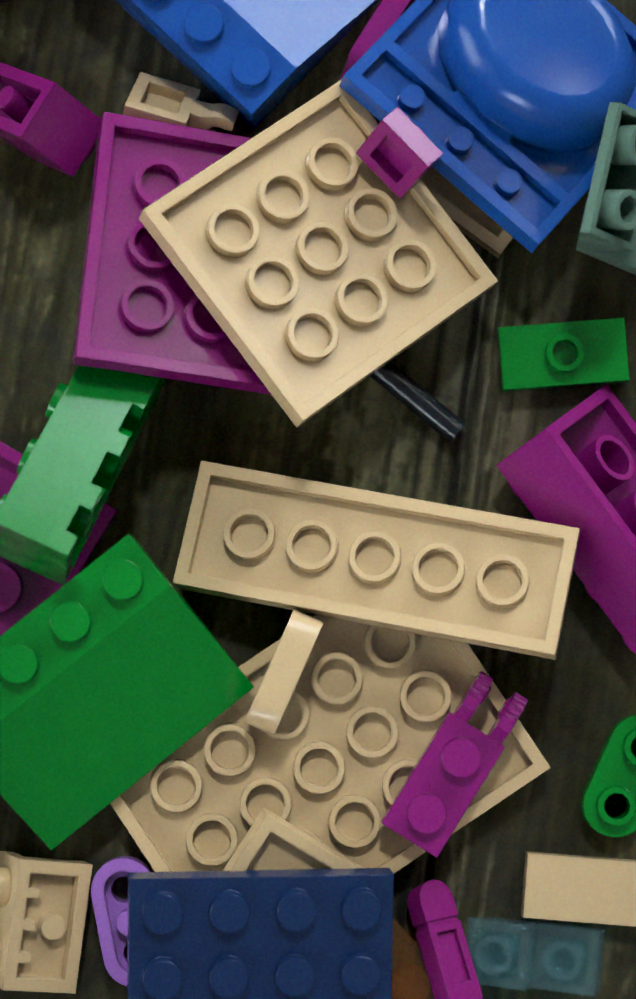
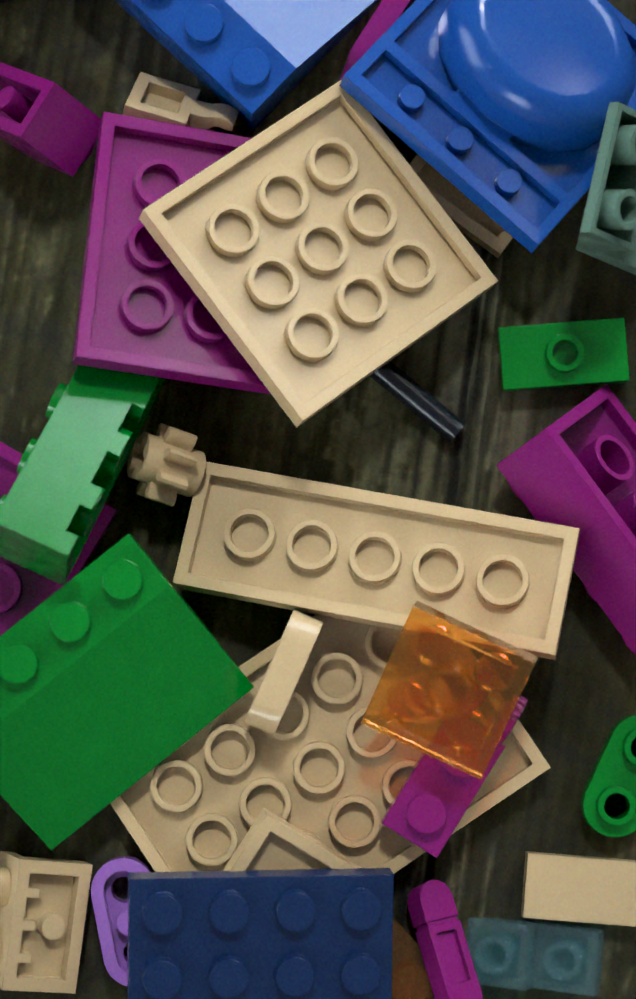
magenta plate [356,107,443,199] -> none
none -> tan gear [127,423,206,507]
none -> clear orange plate [361,601,538,780]

